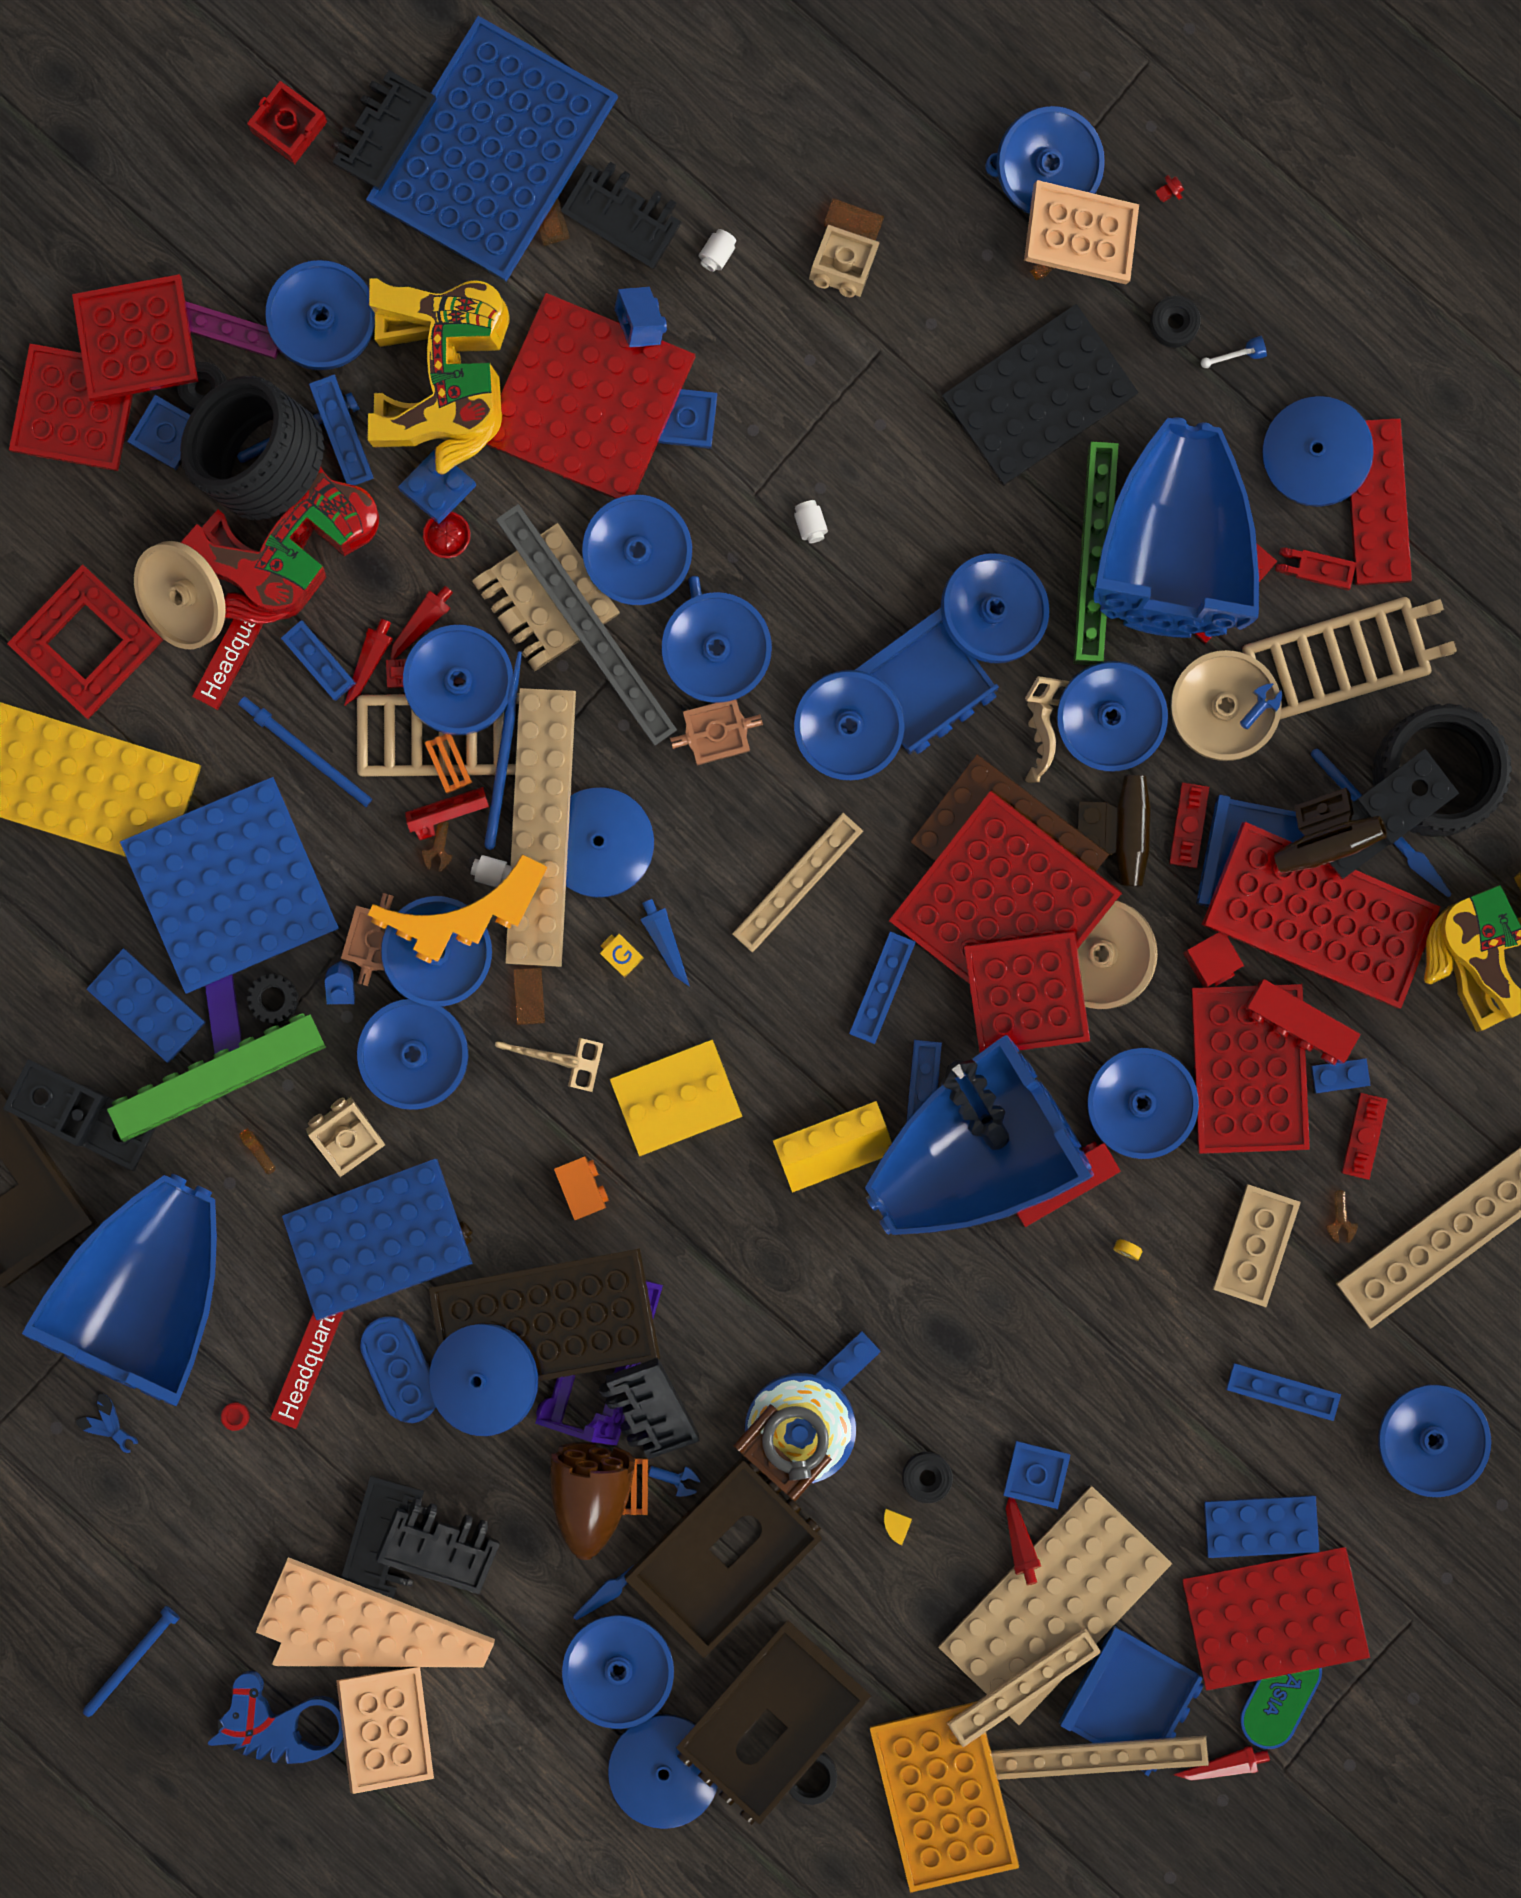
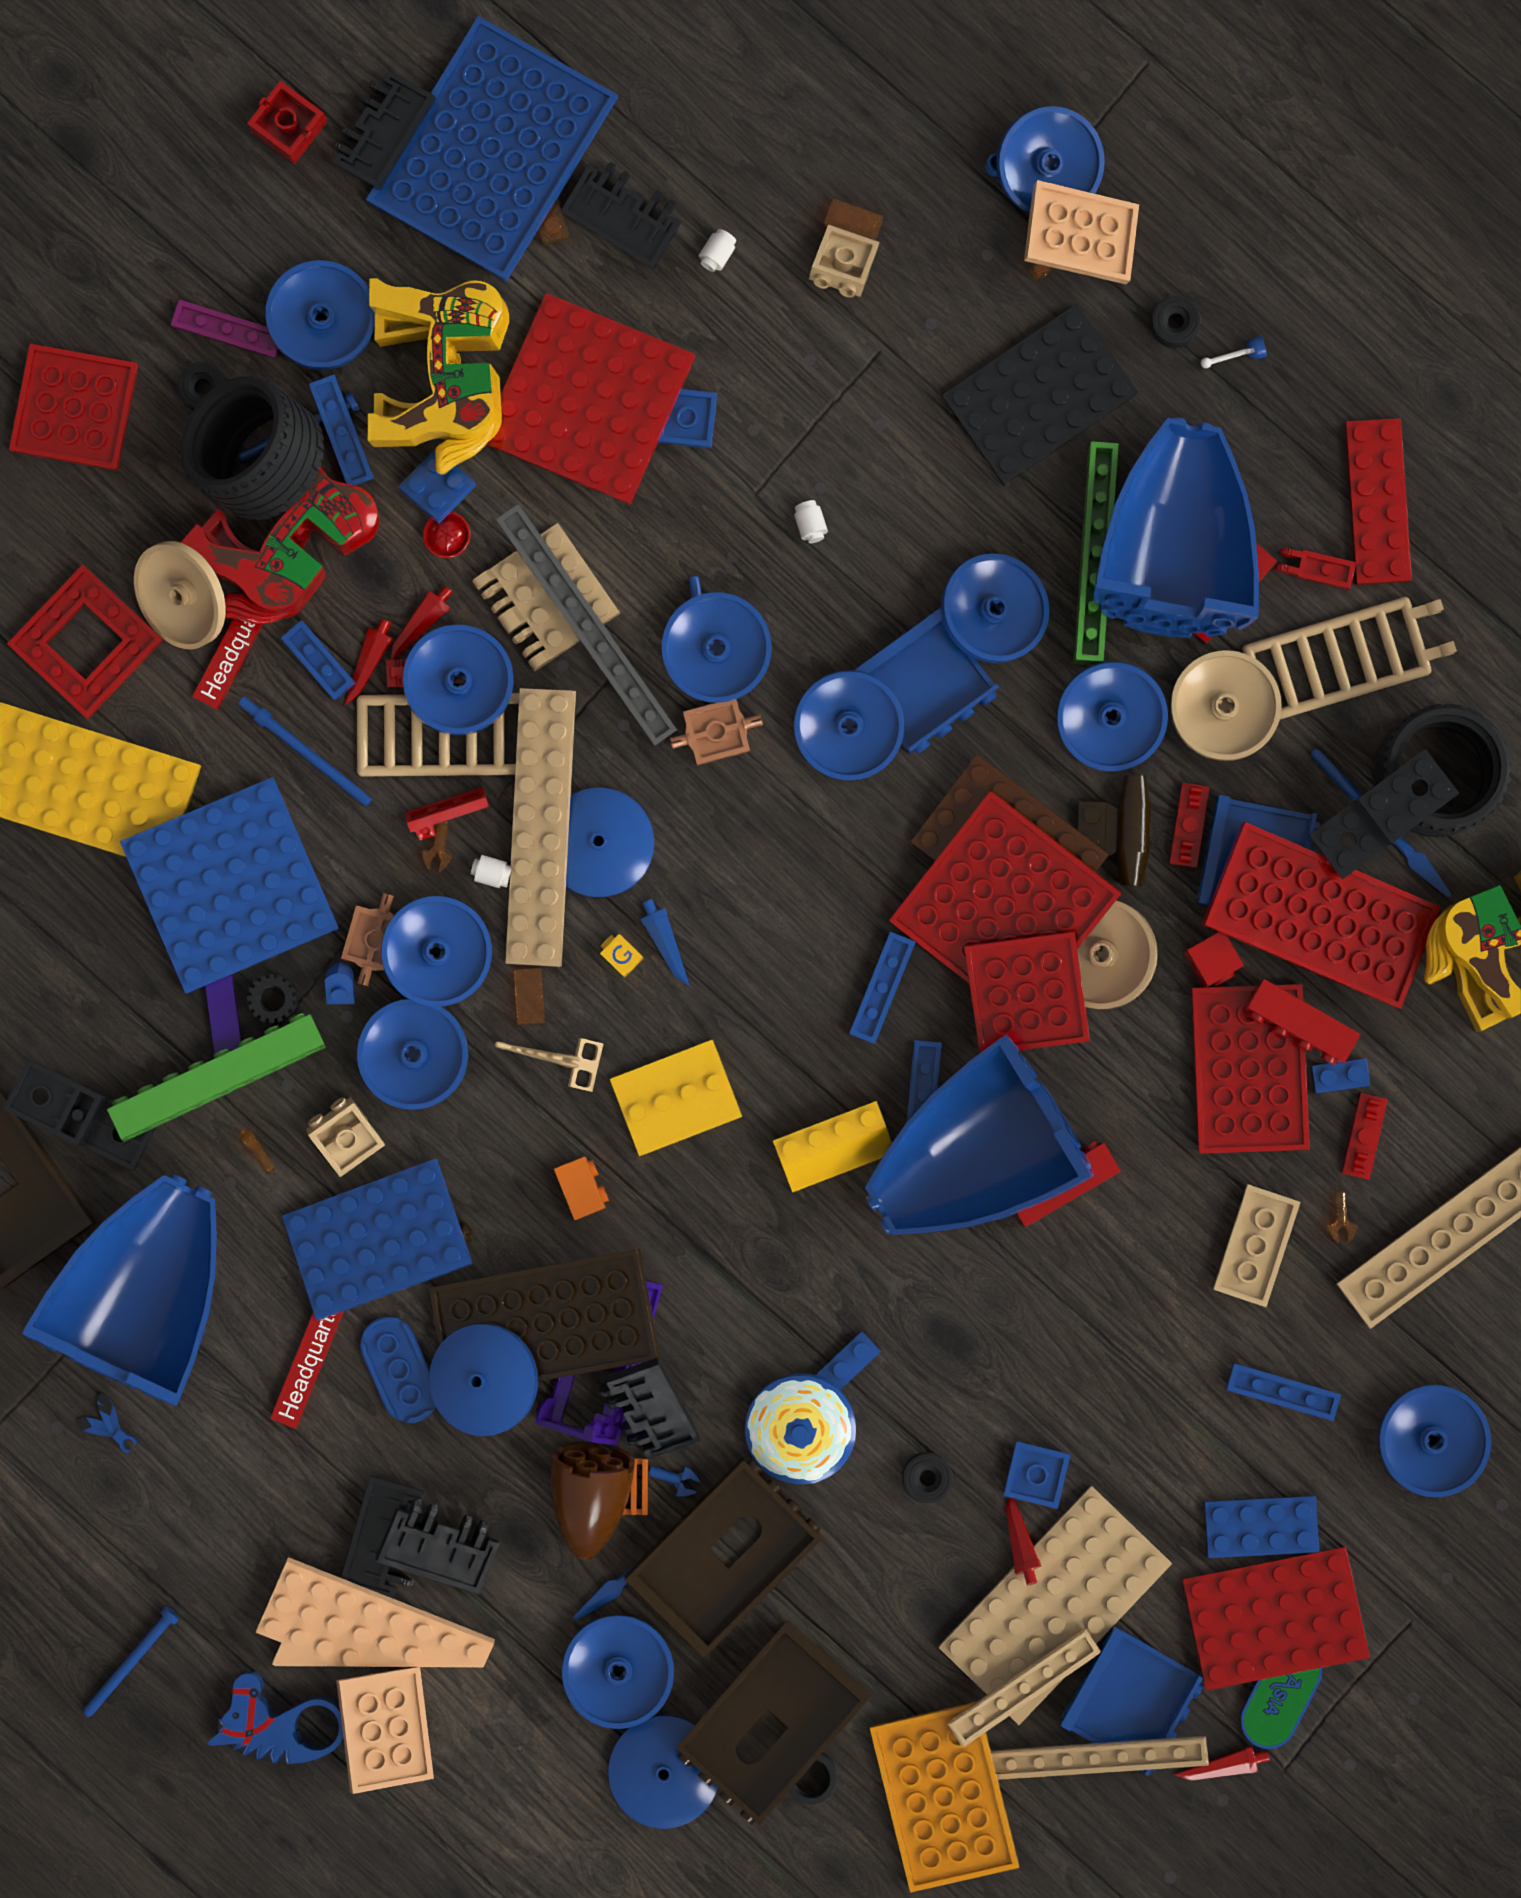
red plate [72,274,198,402] -> none
blue plate [87,948,206,1063] -> none
blue plate [127,395,190,470] -> none
red tile [221,1402,250,1431] -> none
light orange arch [368,854,547,964] -> none
orange tile [425,734,472,794] -> none
blue piece [484,651,522,850] -> none
blue dish [582,495,692,605] -> none
blue brick [615,287,667,347] -> none
tan tile [732,813,863,953] -> none
reddish brown plate [733,1404,832,1501] -> none
dark grey piece [762,1406,829,1481] -> none
yellow tile [884,1509,912,1545] -> none
black sword [940,1059,1009,1150] -> none
tan piece [1025,676,1070,783] -> none
blue dish [1087,1048,1199,1159] -> none
yellow tile [1113,1239,1142,1261] -> none
red plate [1156,175,1184,202] -> none
blue bar [1240,683,1282,729] -> none
blue dish [1263,396,1374,507] -> none
dark brown plate [1274,788,1387,873] -> none

